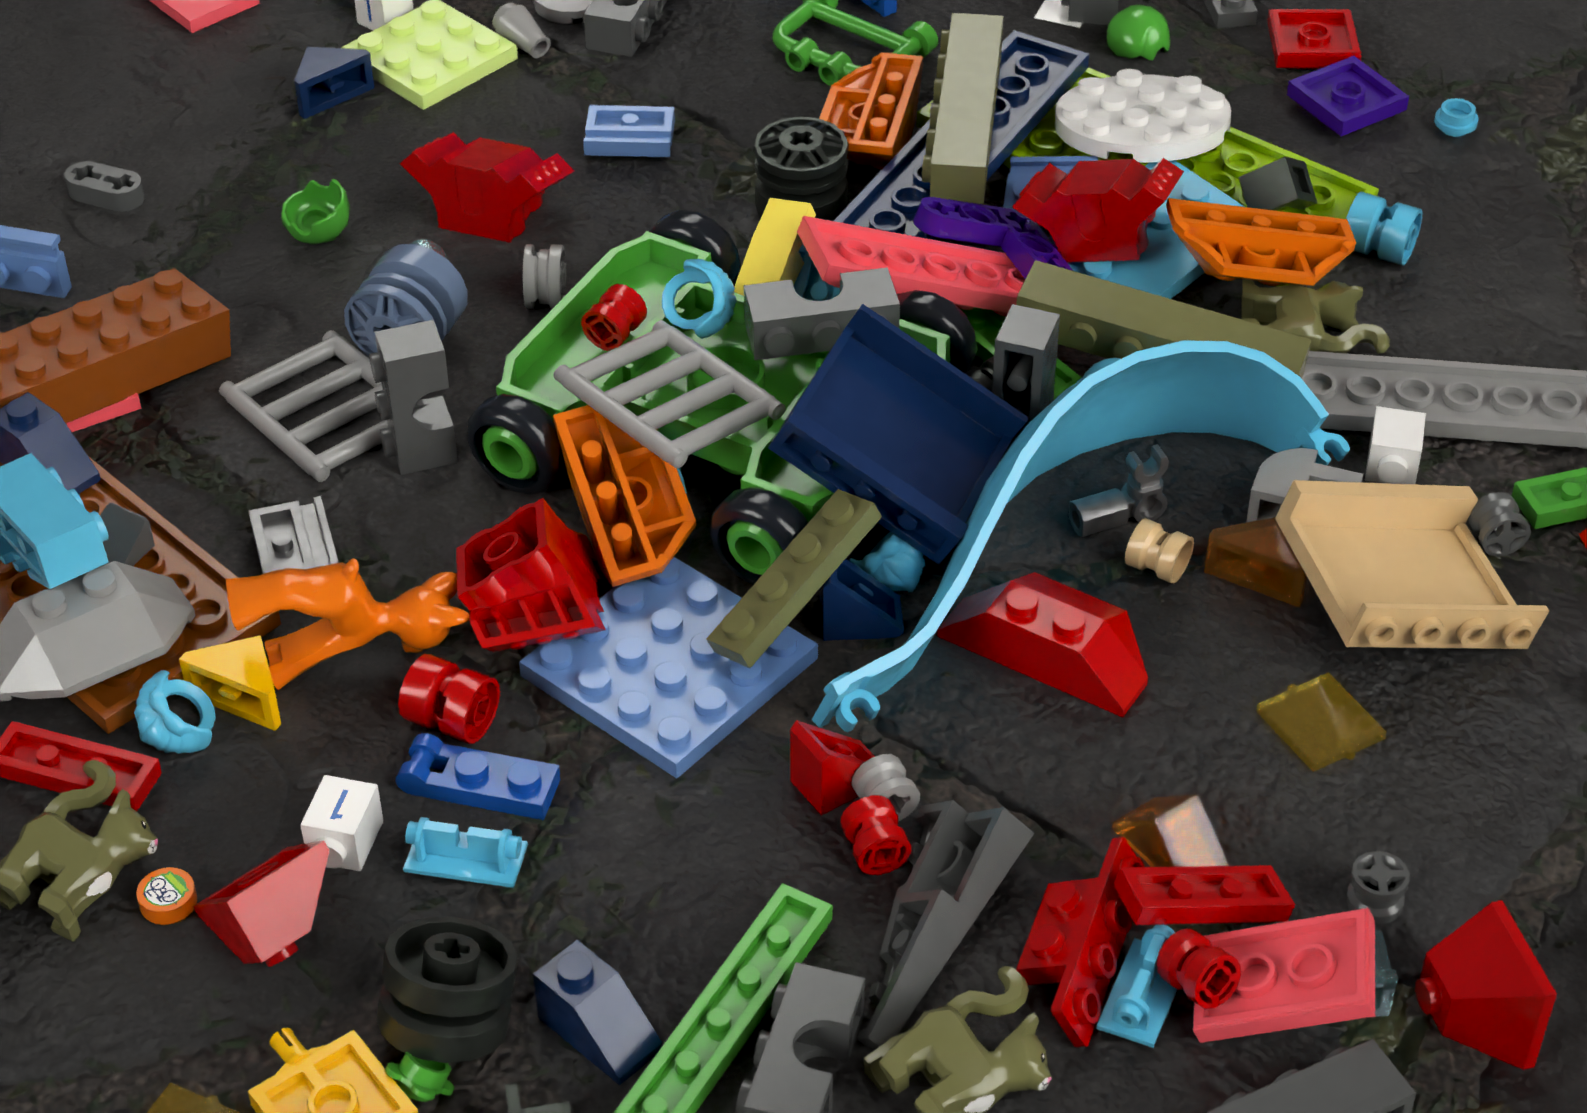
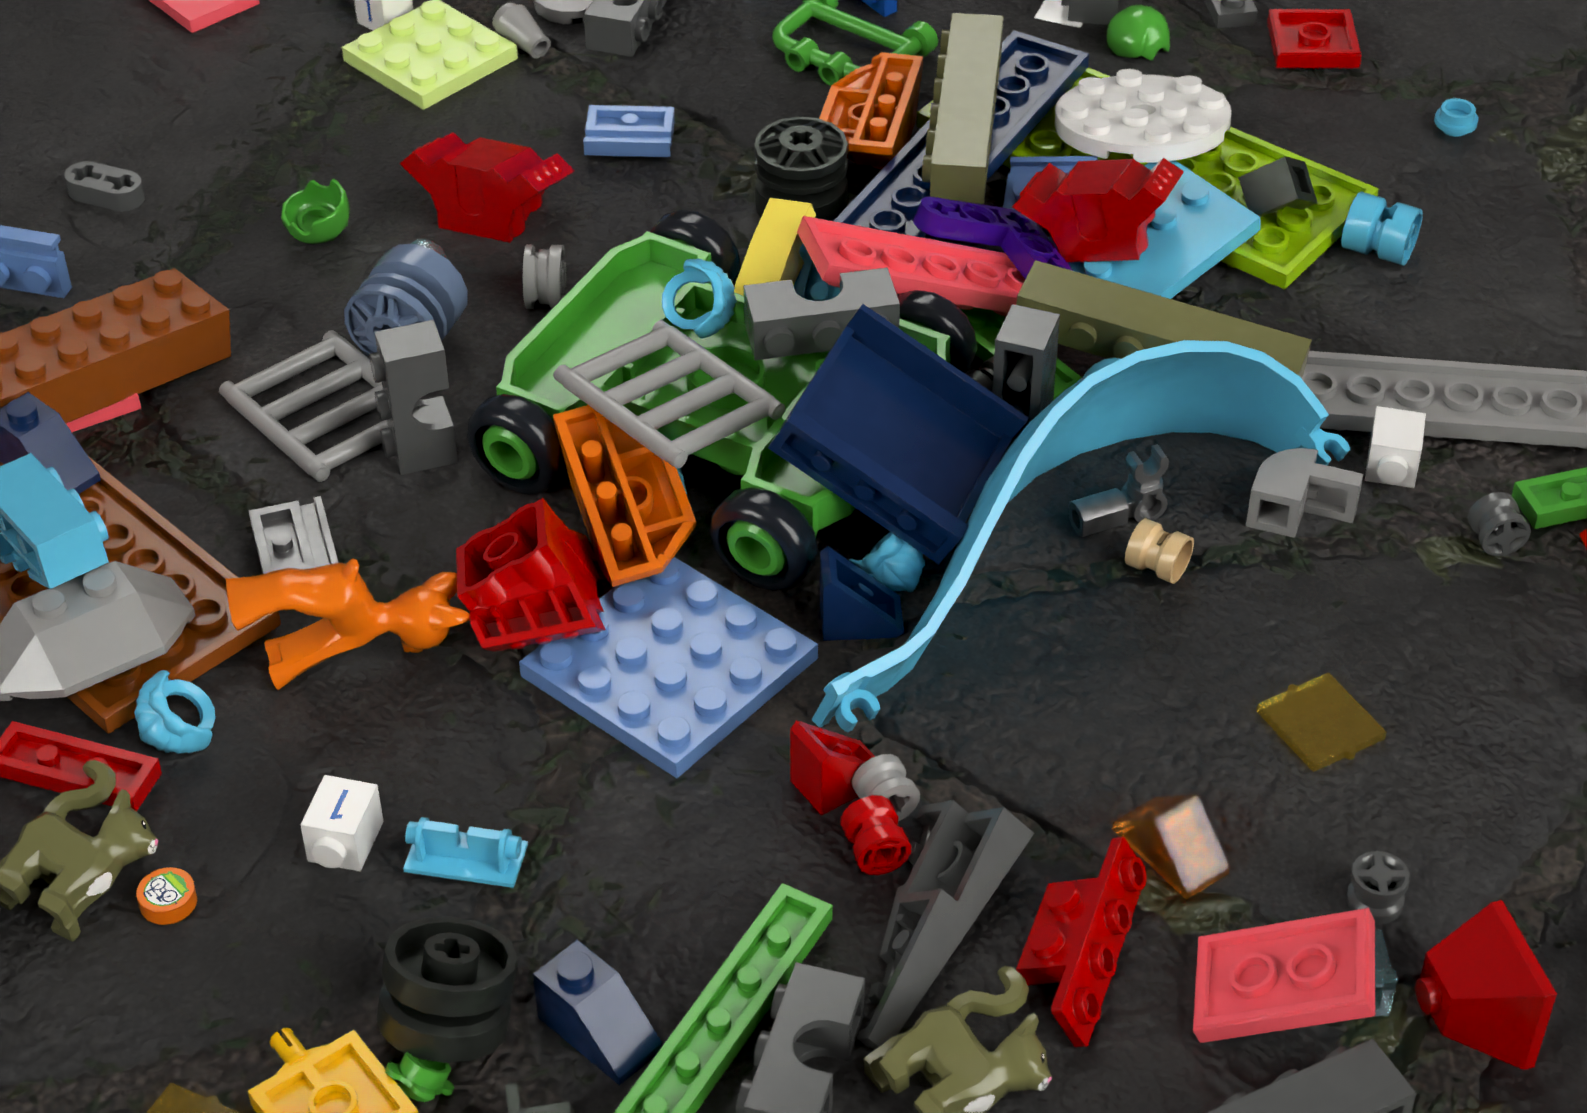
dark grey slope [100,503,155,567] -> none
yellow slope [179,635,281,731] -> none
slope [193,840,330,967] -> none
dark blue slope [294,47,375,119] -> none
blue plate [395,733,561,820] -> none
red wheel [398,654,500,744] -> none
red wheel [581,284,647,351] -> none
olive plate [706,489,882,668] -> none
red wedge [937,572,1148,718] -> none
medium azure hinge [1096,924,1177,1048] -> none
red plate [1113,865,1296,925] -> none
red wheel [1156,929,1241,1009] -> none
orange wedge [1166,198,1356,286] -> none
clear orange slope [1204,517,1307,607] -> none
olive animal [1241,279,1390,354] -> none
tan panel [1275,480,1549,649] -> none
dark purple plate [1287,56,1409,136] -> none

